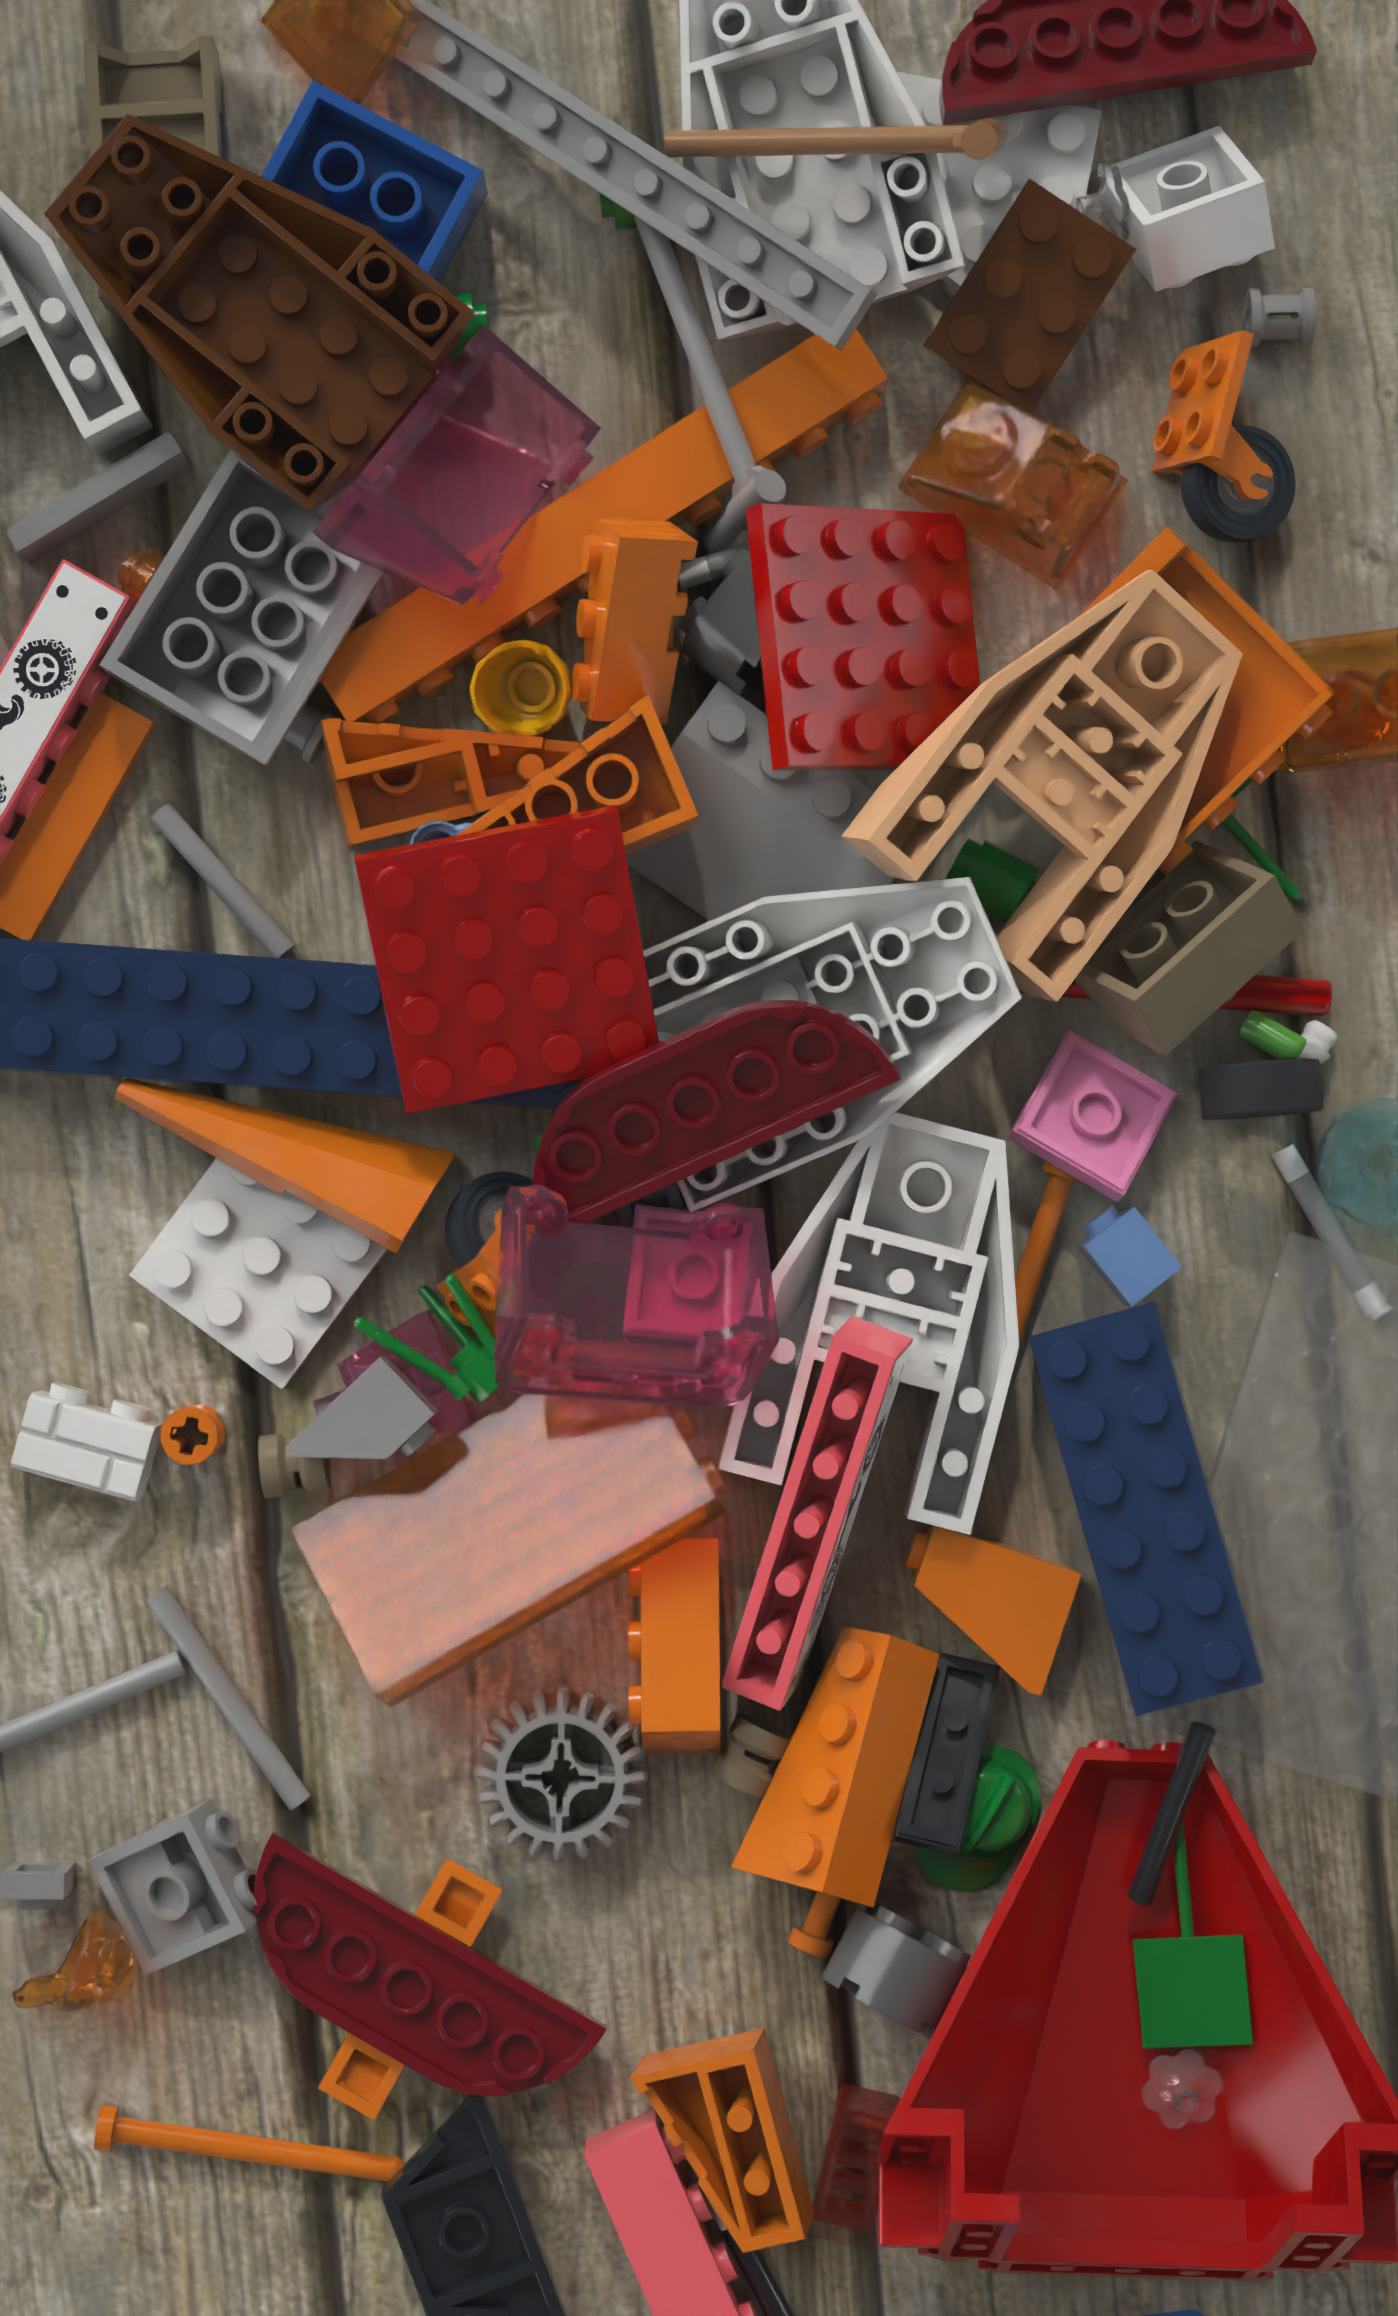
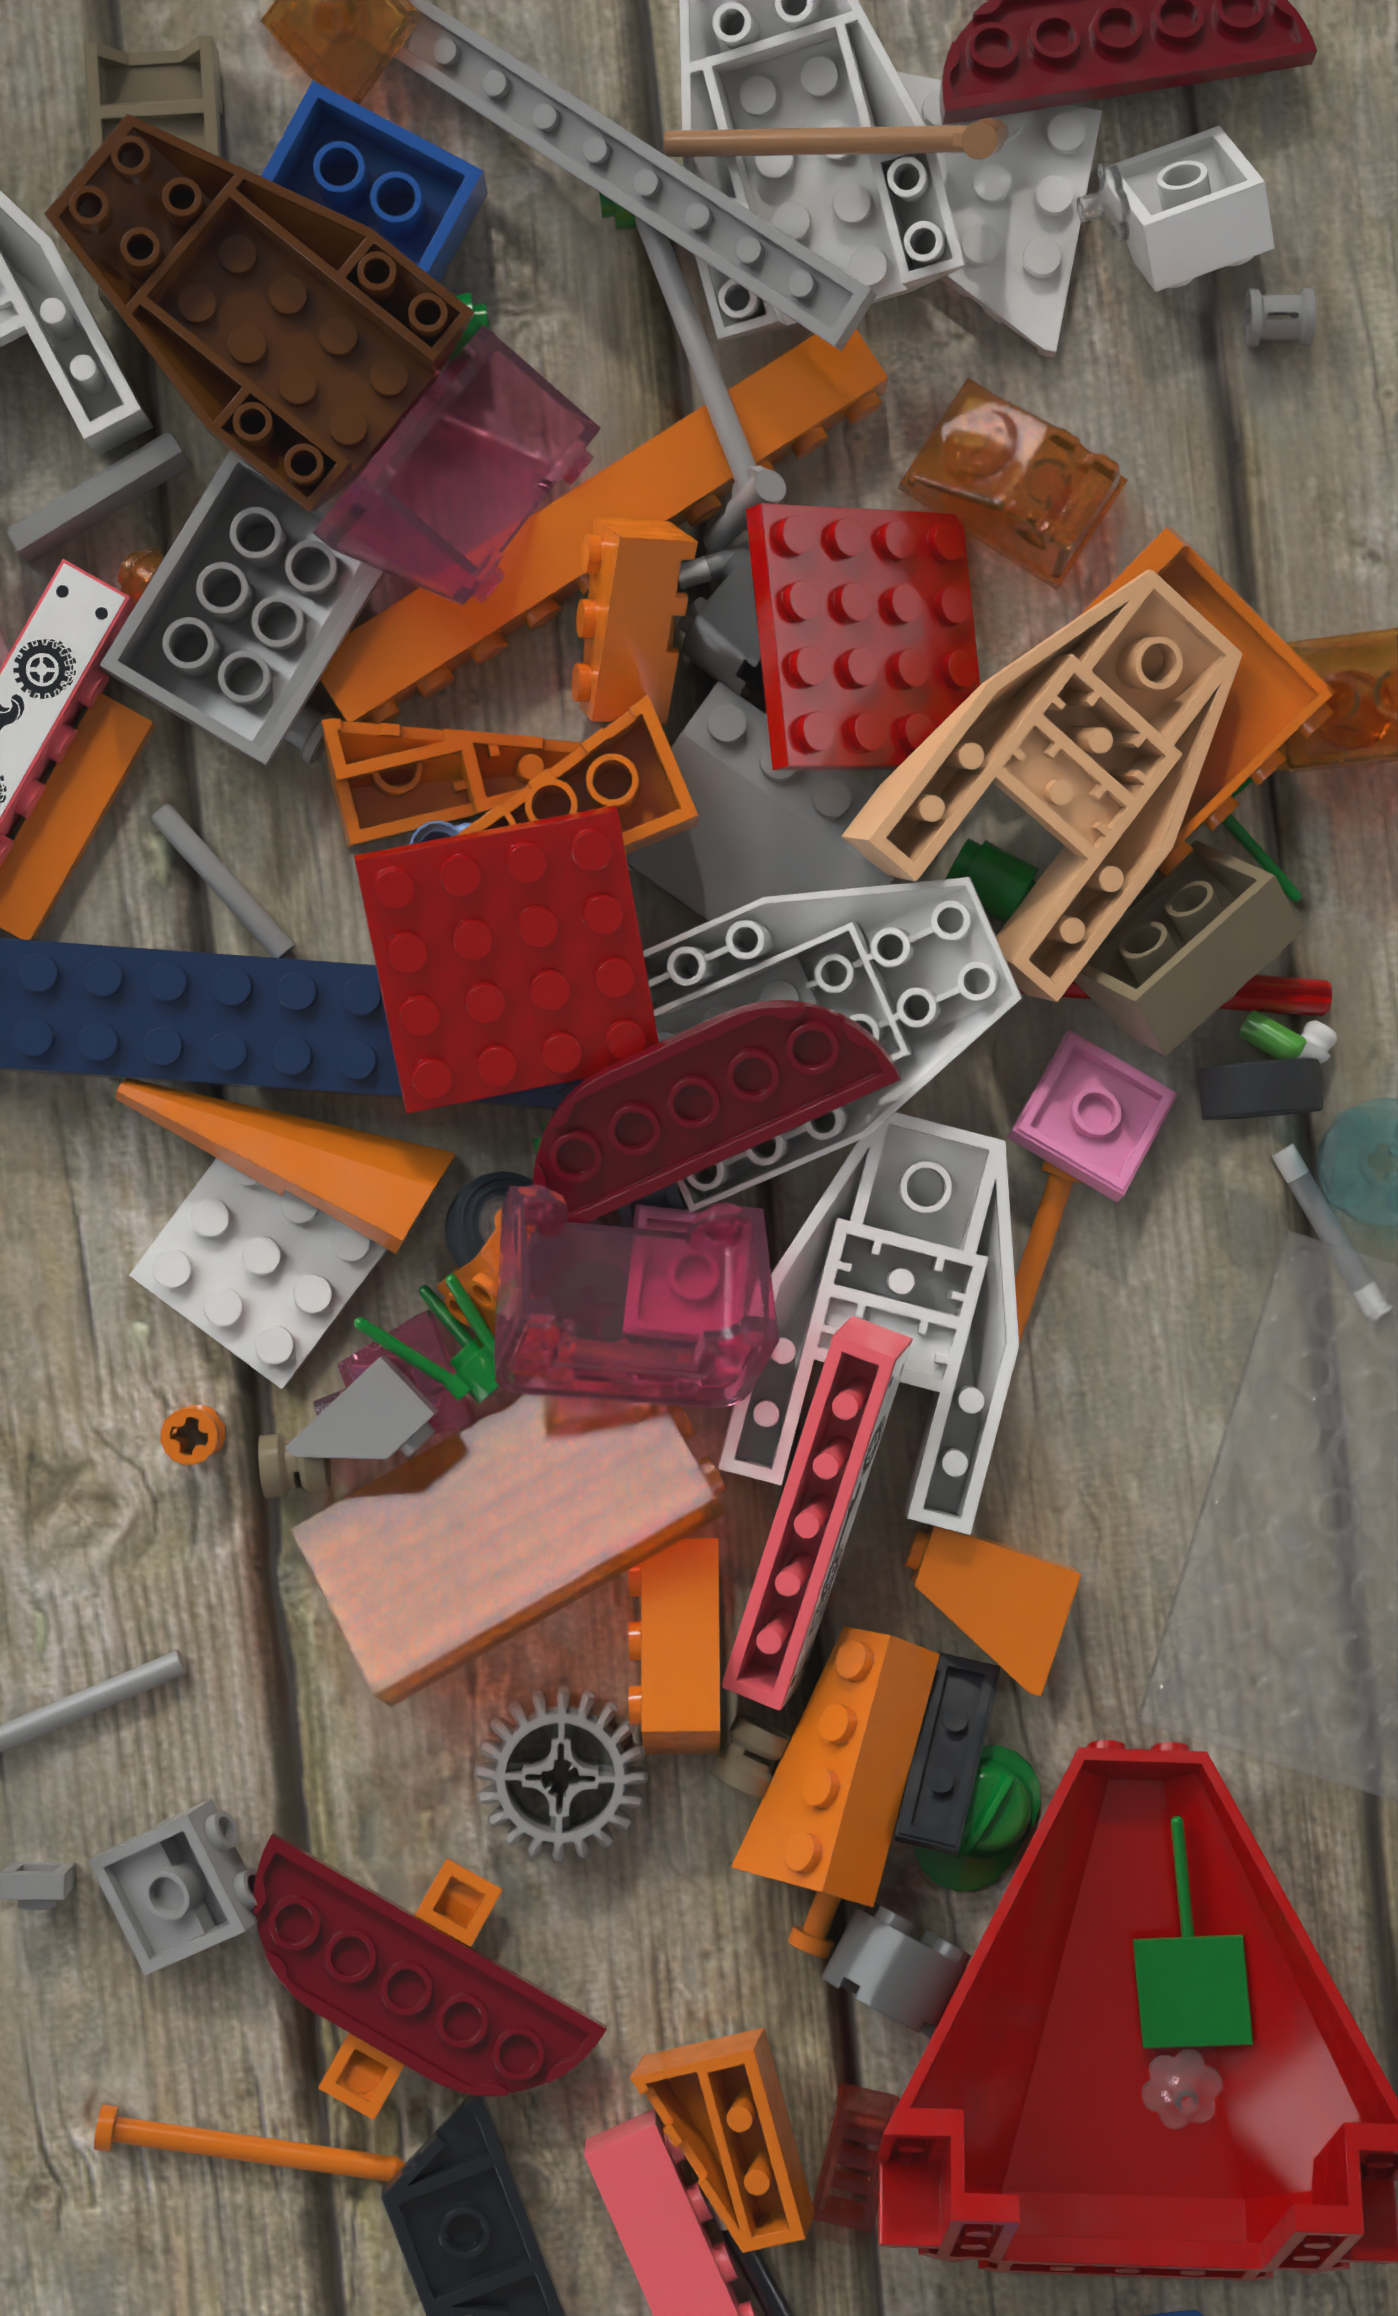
white brick [11,1383,163,1502] -> none
clear orange hat [12,1907,139,2014] -> none
light grey bar [145,1586,311,1811] -> none
yellow hair [469,640,572,736] -> none
reddish brown plate [923,178,1136,416] -> none
dark blue brick [1028,1301,1265,1716] -> none
medium blue brick [1077,1205,1182,1307] -> none
black bar [1127,1721,1216,1906] -> none
orange plate [1151,330,1296,543] -> none

